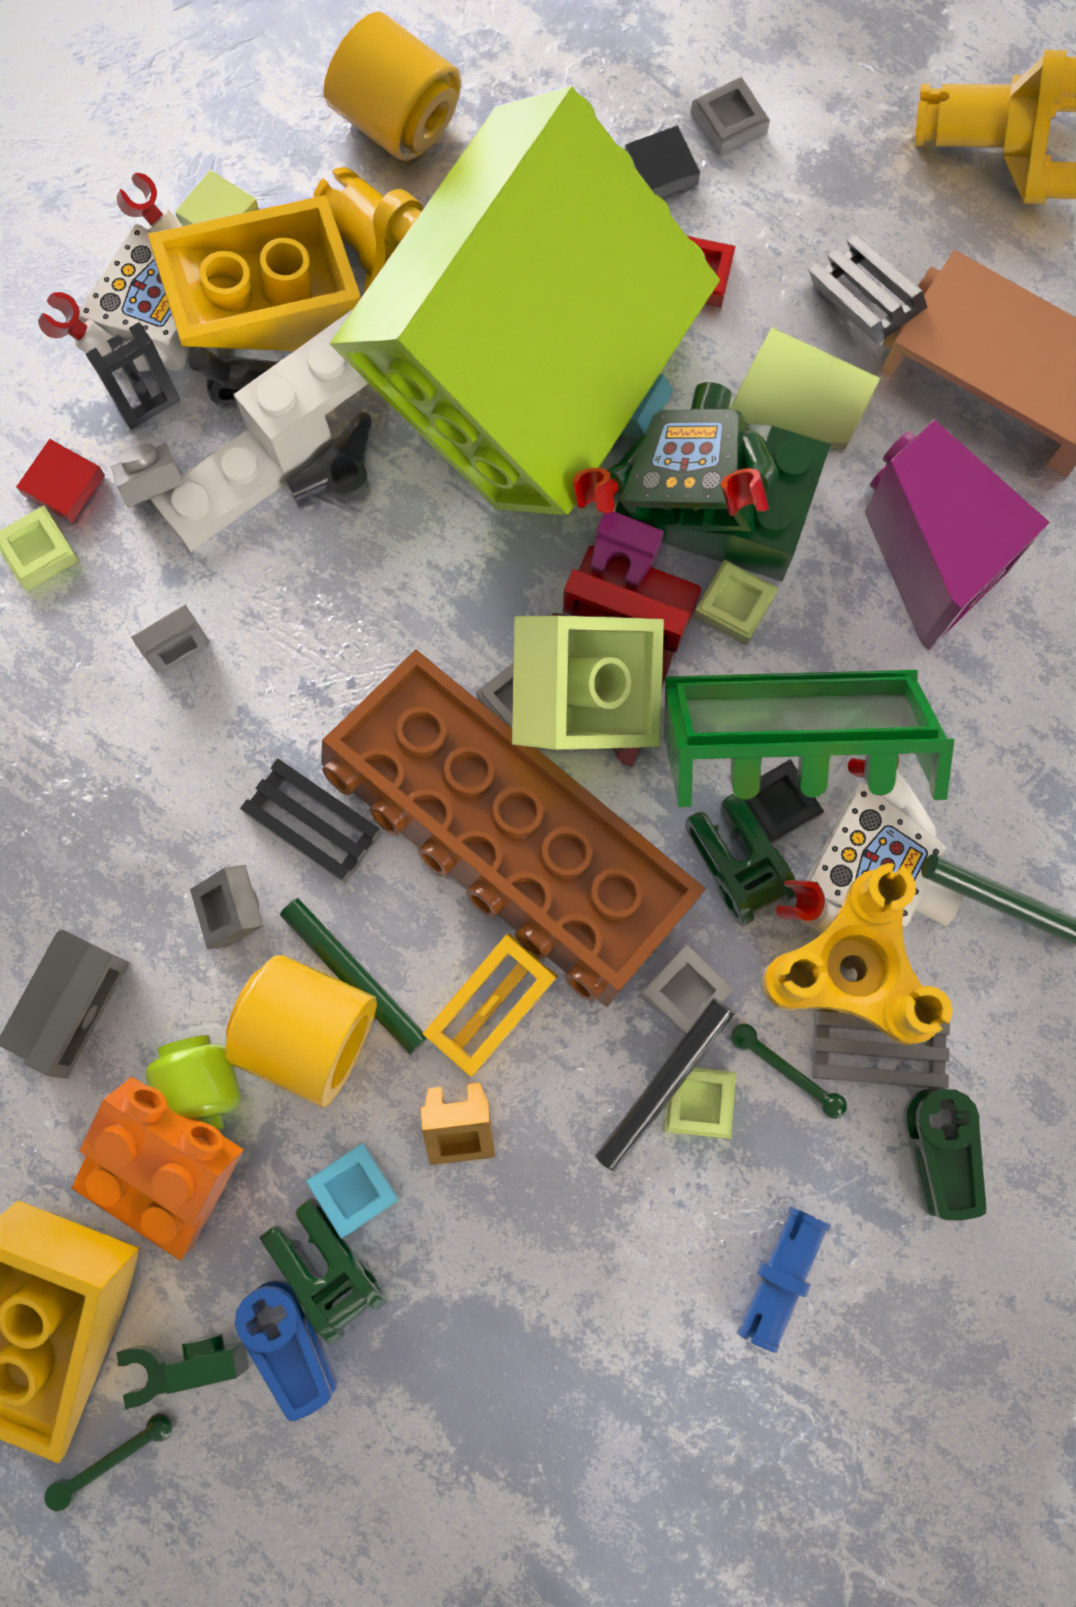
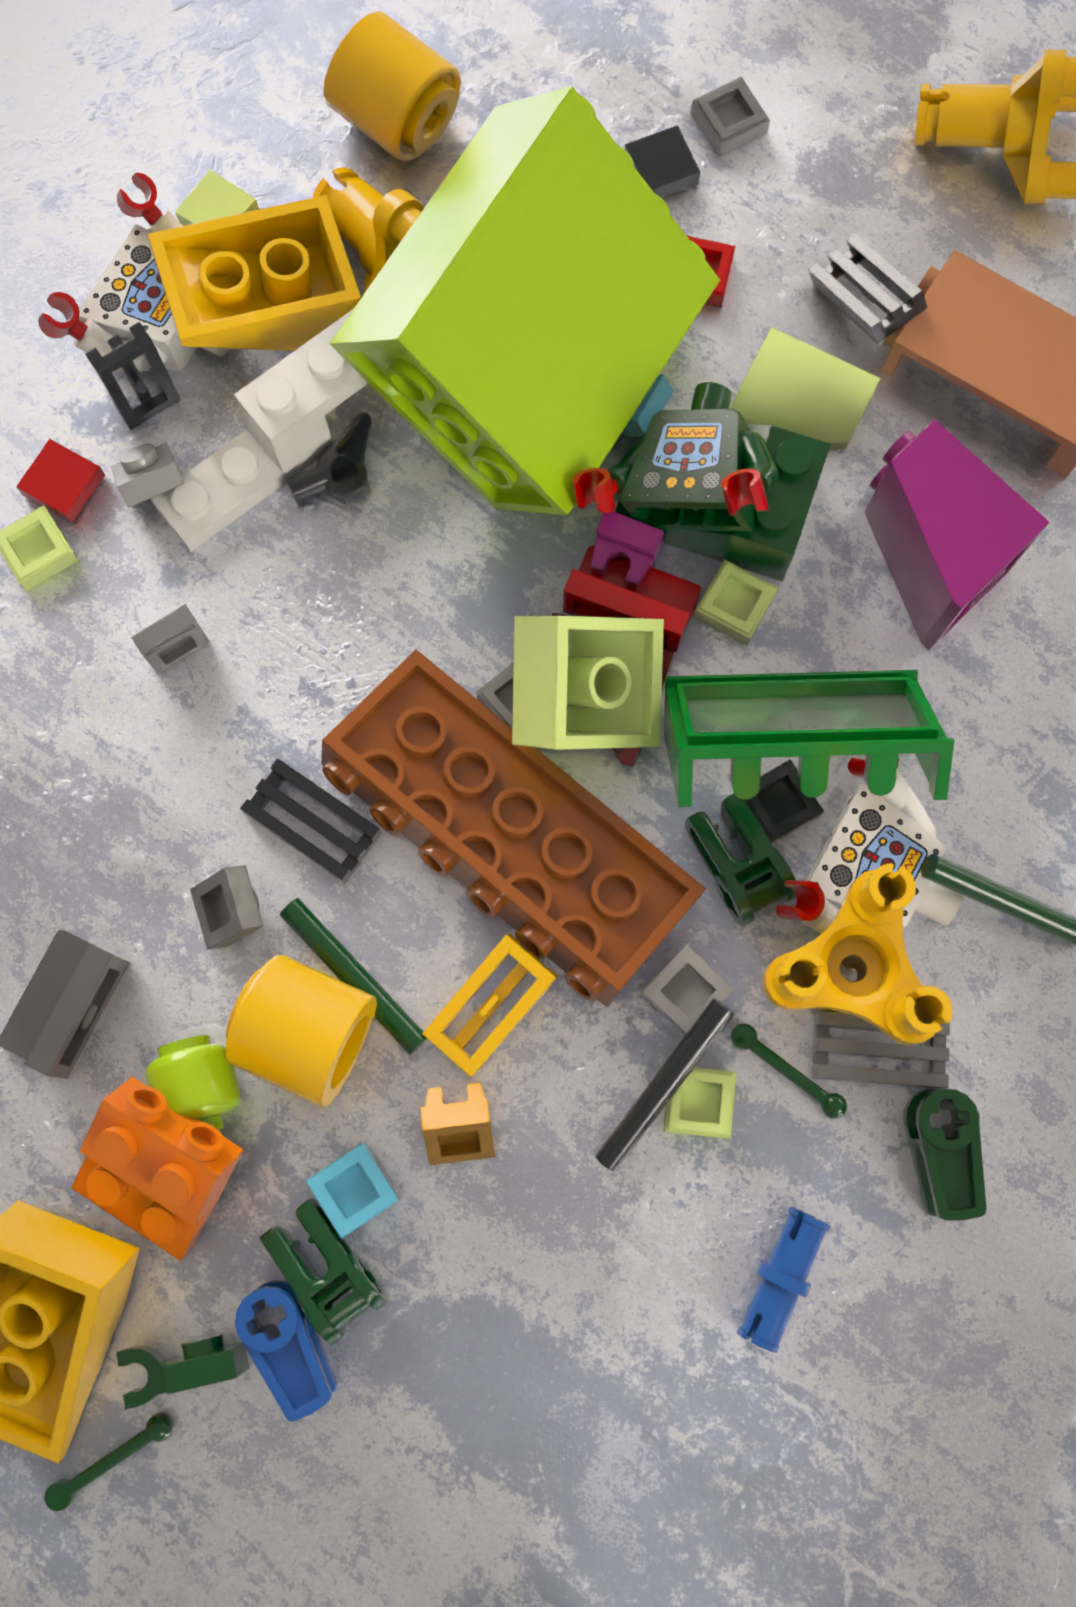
black animal [189,347,280,404] -> none

